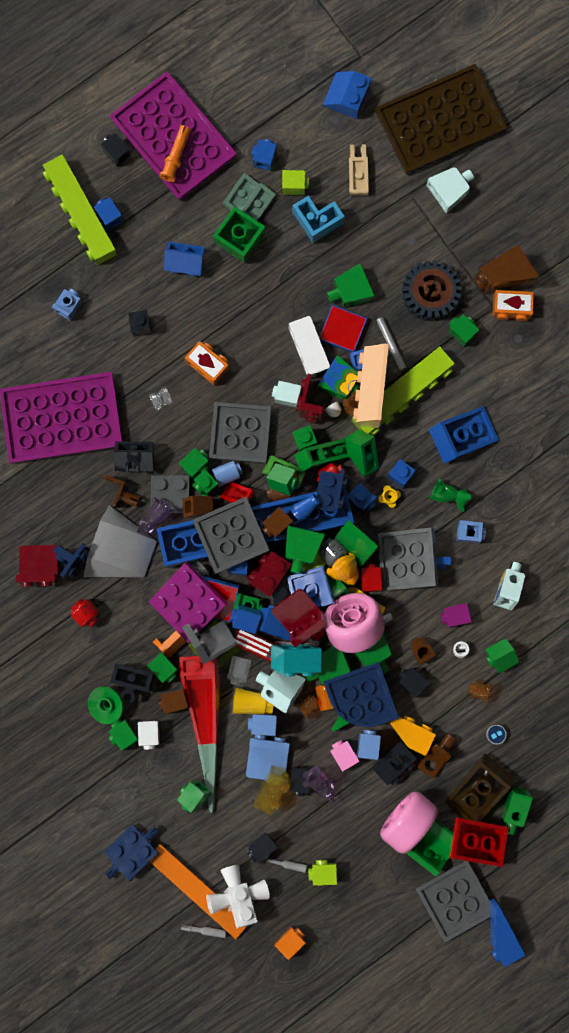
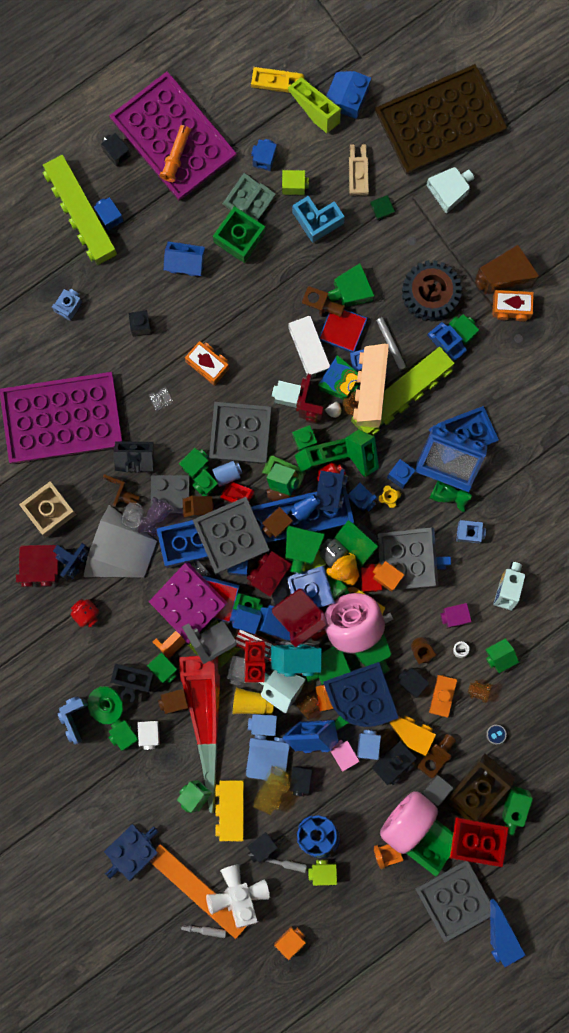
clear purple animal [303,766,336,803] -> none
none -> tan brick [19,481,76,538]
none -> medium blue bracket [58,696,88,745]
none -> clear wheel [122,503,144,529]
none -> yellow brick [215,780,244,841]
none -> red slope [244,640,265,682]
none -> yellow plate [251,67,305,93]
none -> blue slope [283,720,339,753]
none -> lime slope [288,77,341,133]
none -> blue cylinder [297,815,340,859]
none -> reddish brown bracket [302,286,345,317]
none -> dark green tile [370,195,395,220]
none -> orange brick [373,561,404,592]
none -> orange tile [374,844,403,870]
none -> blue window [415,425,487,492]
none -> dark grey brick [421,775,453,806]
none -> blue brick [427,322,467,362]
none -> orange tile [429,675,457,718]

